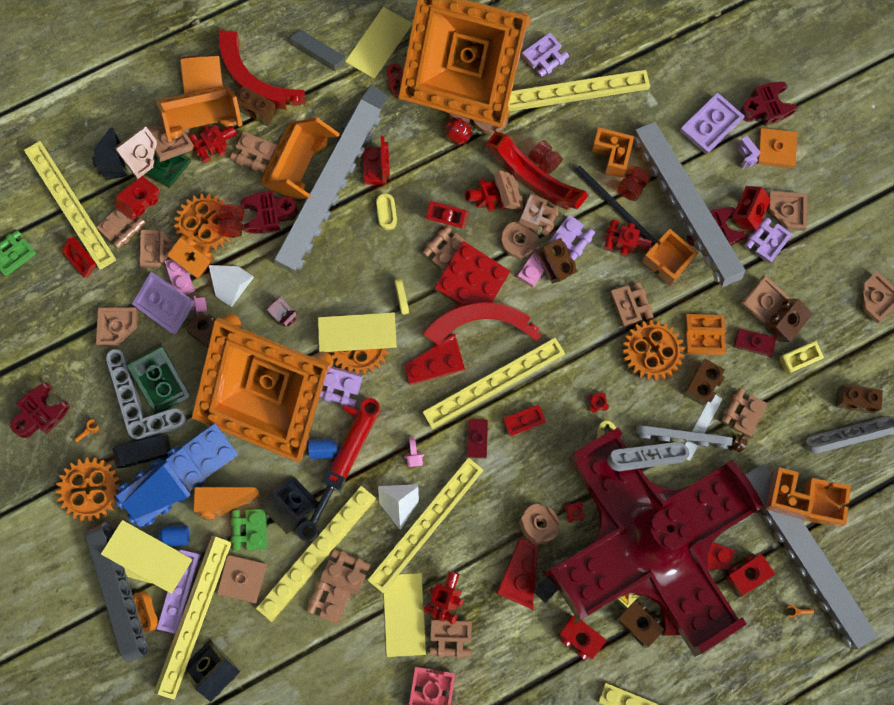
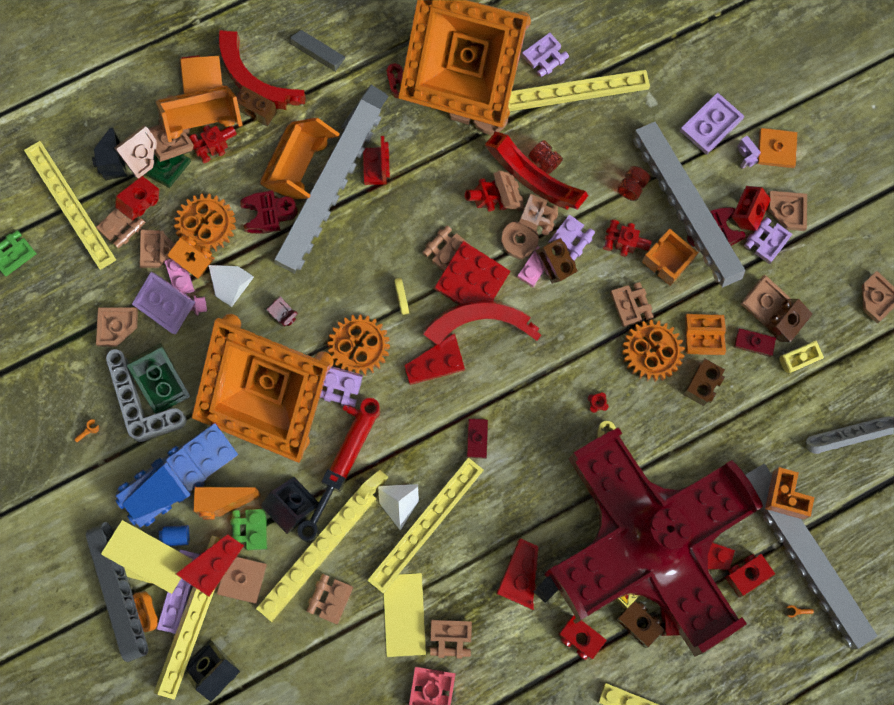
dark red piece [10,382,70,438] -> none
orange gear [55,457,121,522] -> none
red plate [61,237,97,278] -> none
black beam [112,435,171,469] -> none
reddish brown brick [186,312,216,348] -> none
clear red wheel [217,204,245,238] -> none
nougat plate [230,132,277,172] -> none
blue brick [309,439,337,459] -> none
light yellow piece [318,313,397,352] -> none
nougat plate [321,550,371,595] -> none
light yellow piece [345,7,413,79] -> none
light yellow tile [376,193,397,230] -> none
bright pink piece [404,436,424,467] -> none
light yellow plate [423,338,565,430] -> none
red piece [424,571,464,625] -> none
red brick [426,201,470,229] -> none
red head [445,118,473,145] -> none
red plate [503,405,546,438] -> none
nougat plate [519,504,560,545] -> none
red plate [564,502,586,523] -> none
black piece [575,165,658,247] -> none
orange brick [591,127,634,178] -> none
light grey piece [607,442,689,471] -> none
light grey piece [635,425,733,449] -> none
white sticker [685,395,722,461] -> none
nougat plate [721,388,768,438] -> none
reddish brown plate [729,433,748,452] -> none
dark red piece [740,82,798,126] -> none
orange piece [801,478,851,527] -> none
reddish brown brick [836,384,883,414] -> none
none -> red wing [175,534,244,597]
none -> light yellow beam [357,470,388,500]

